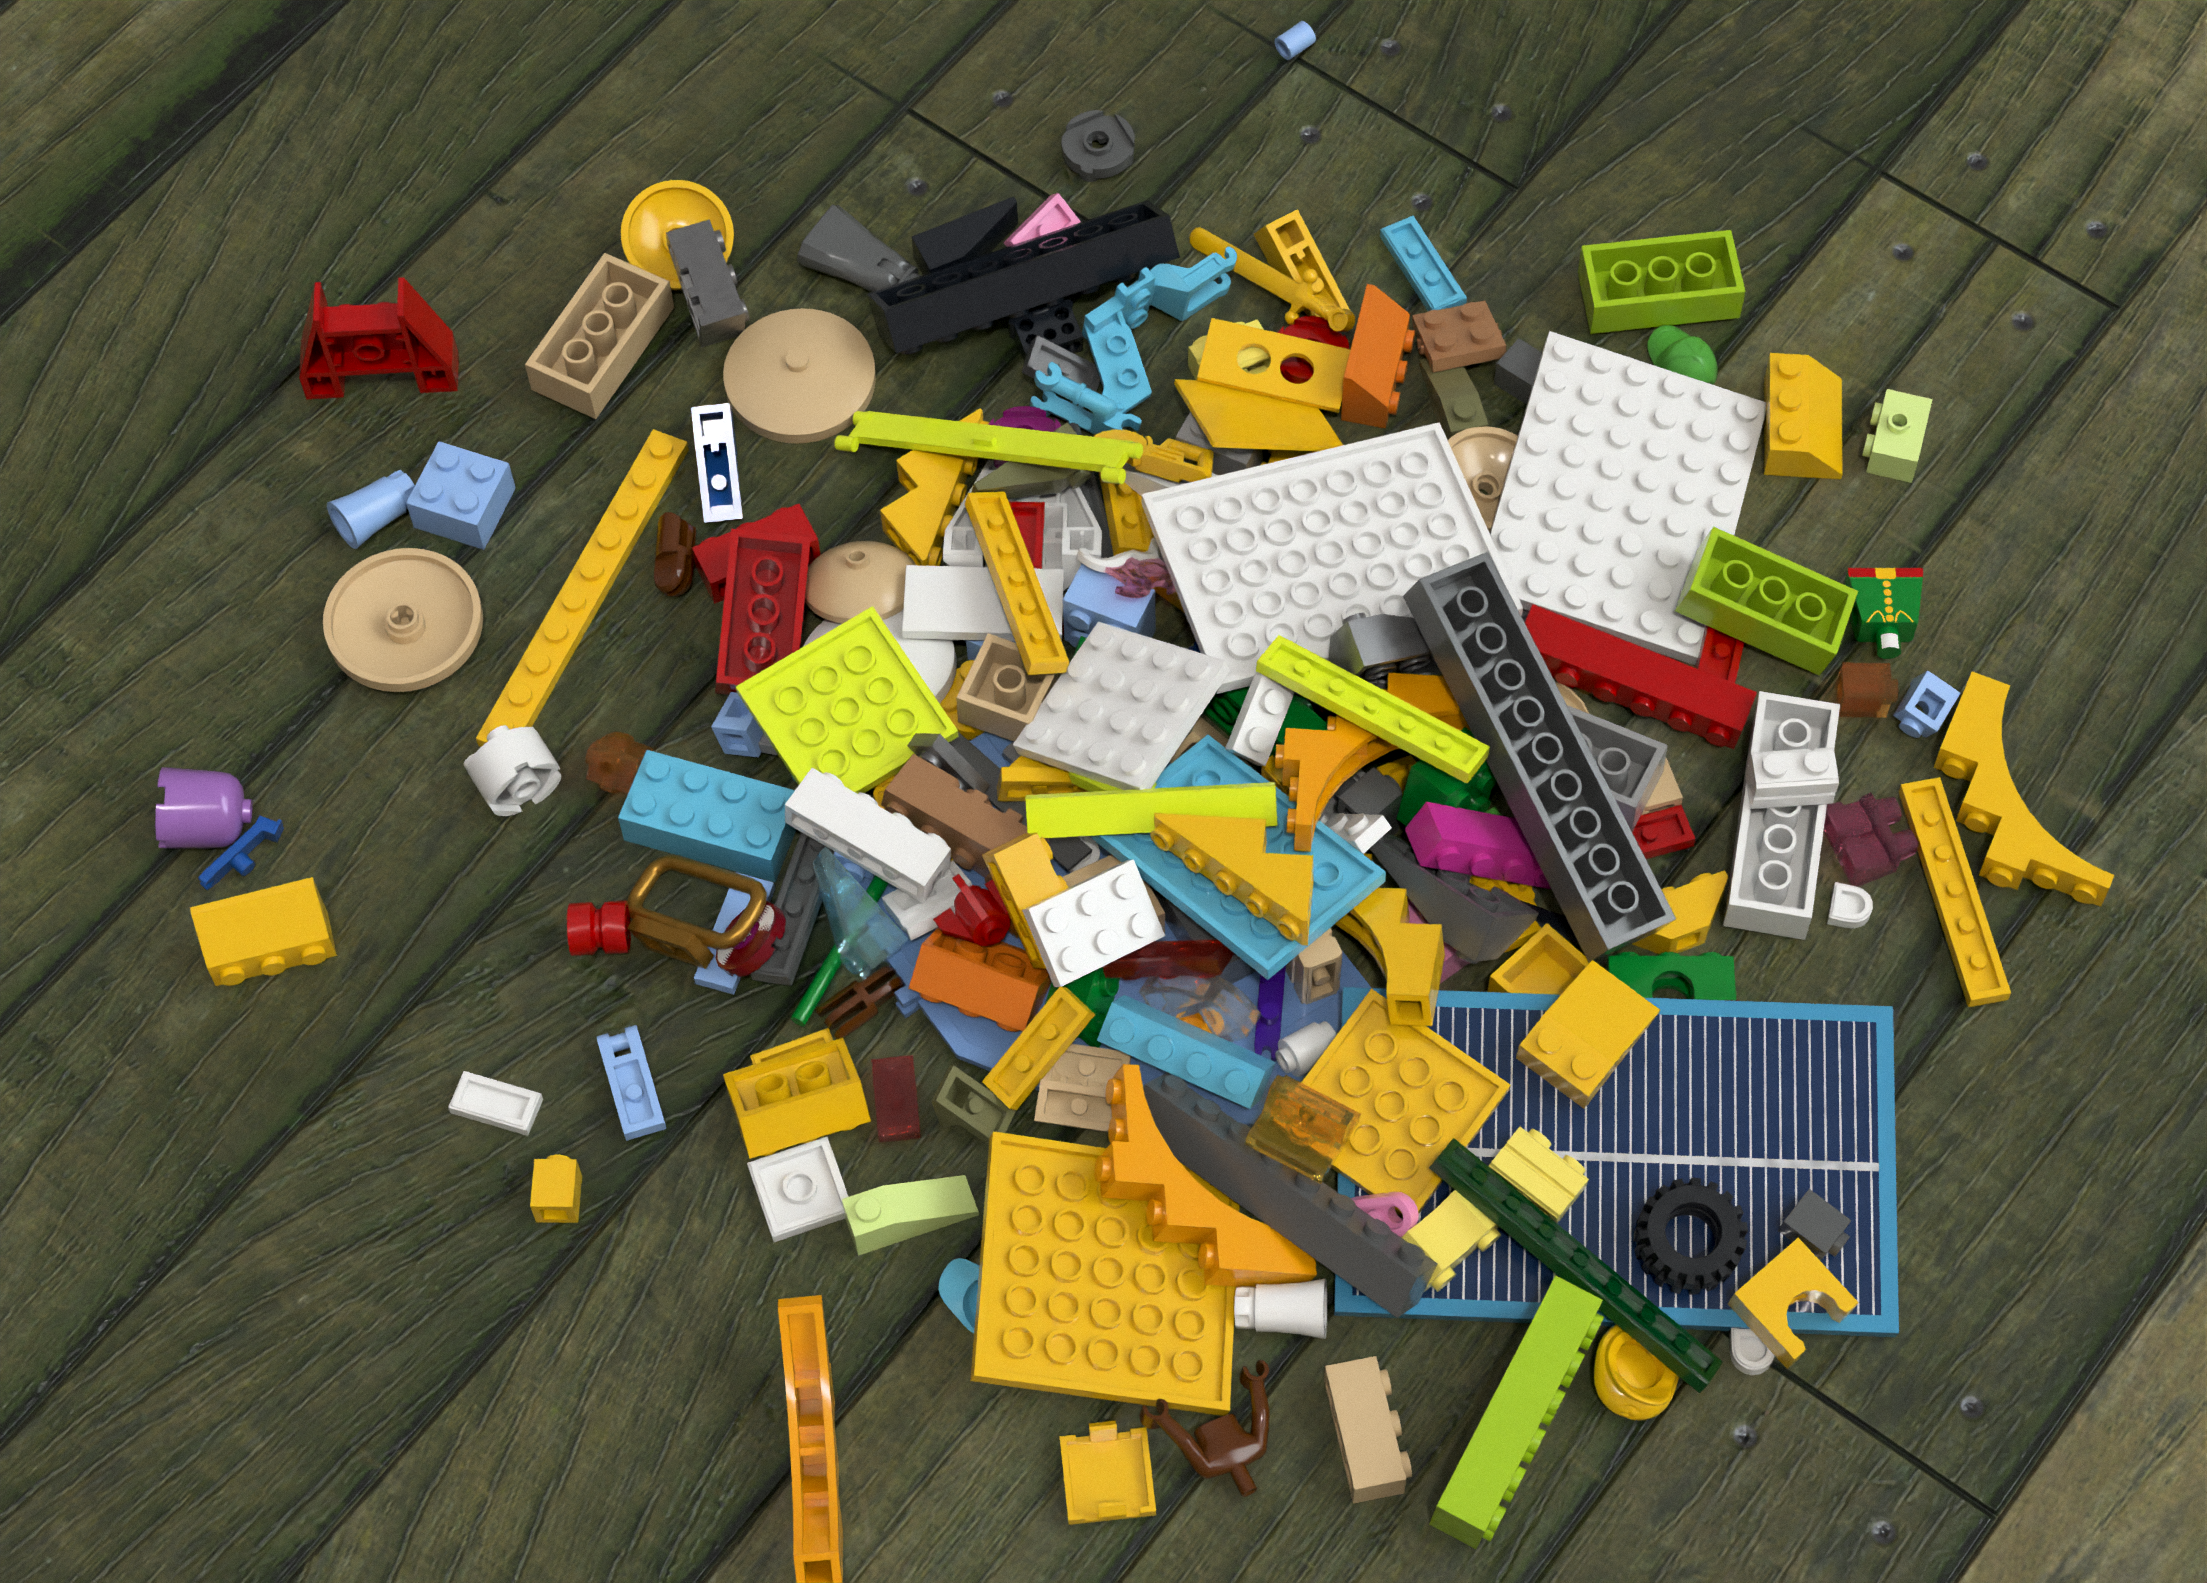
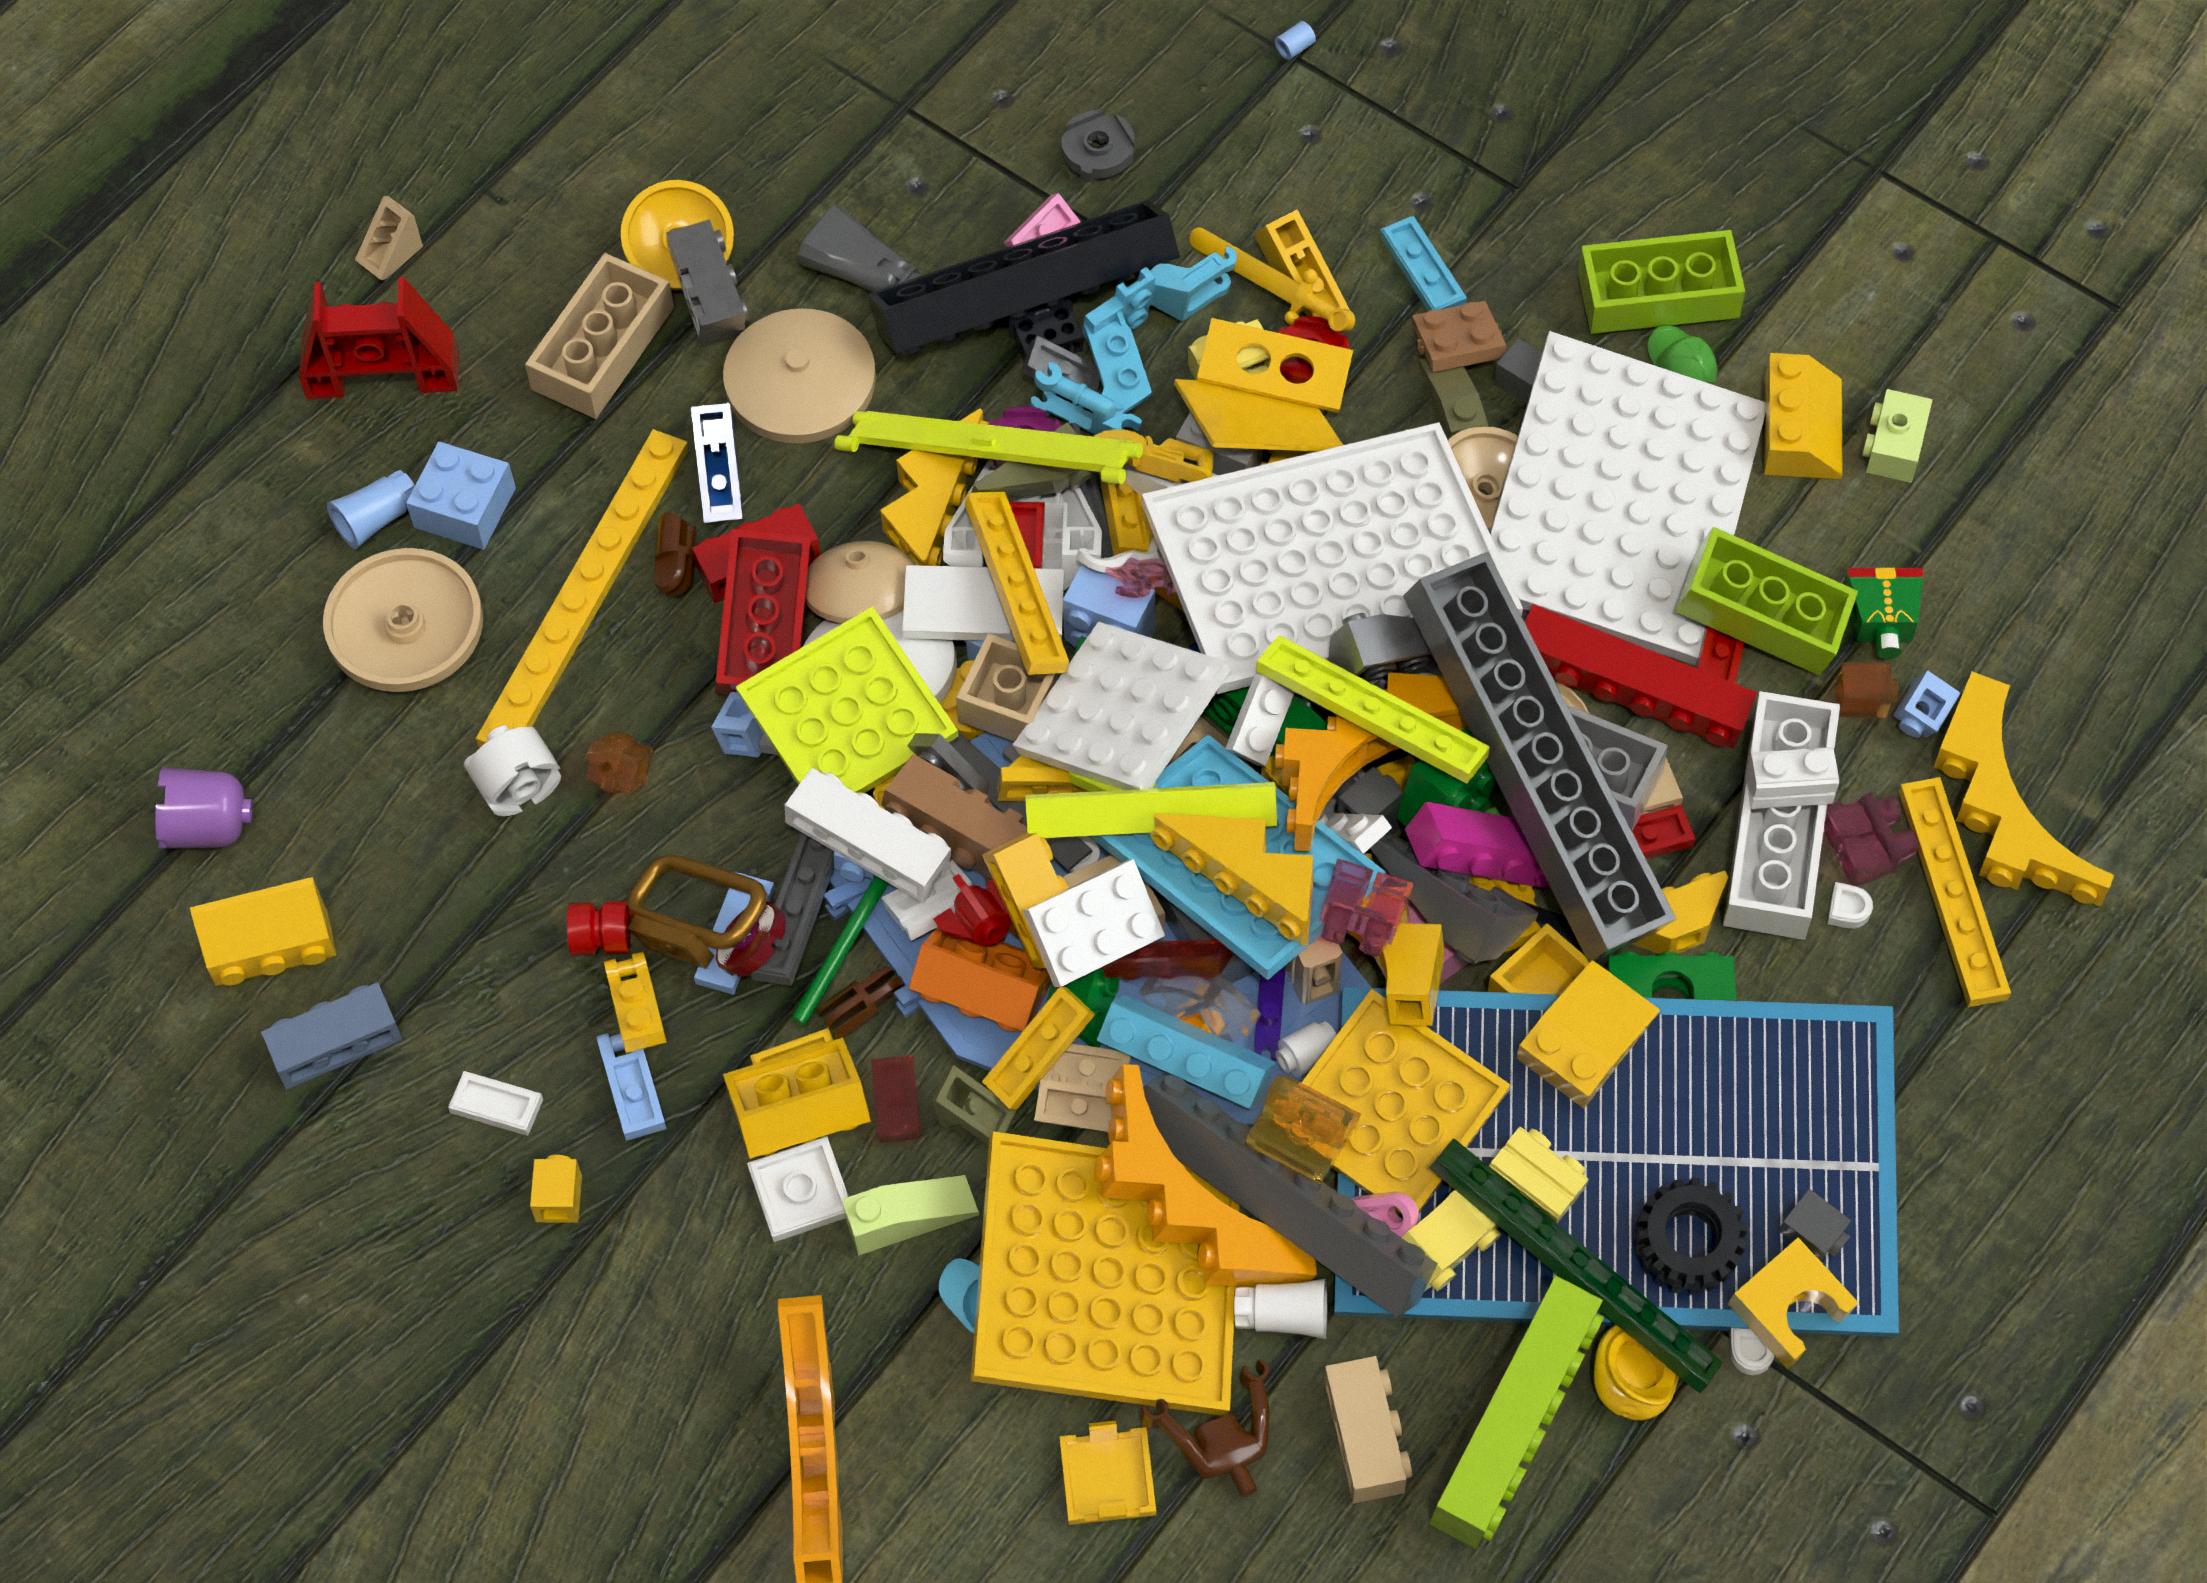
blue piece [198,816,284,891] -> none
medium azure brick [618,750,796,883] -> none
clear light blue slope [813,847,908,980] -> none
black slope [912,196,1018,275] -> none
orange slope [1341,284,1415,429] -> none
none -> sand blue brick [261,982,403,1090]
none -> tan slope [355,196,423,280]
none -> yellow plate [604,951,667,1053]
none -> clear pink hips [1319,858,1414,957]

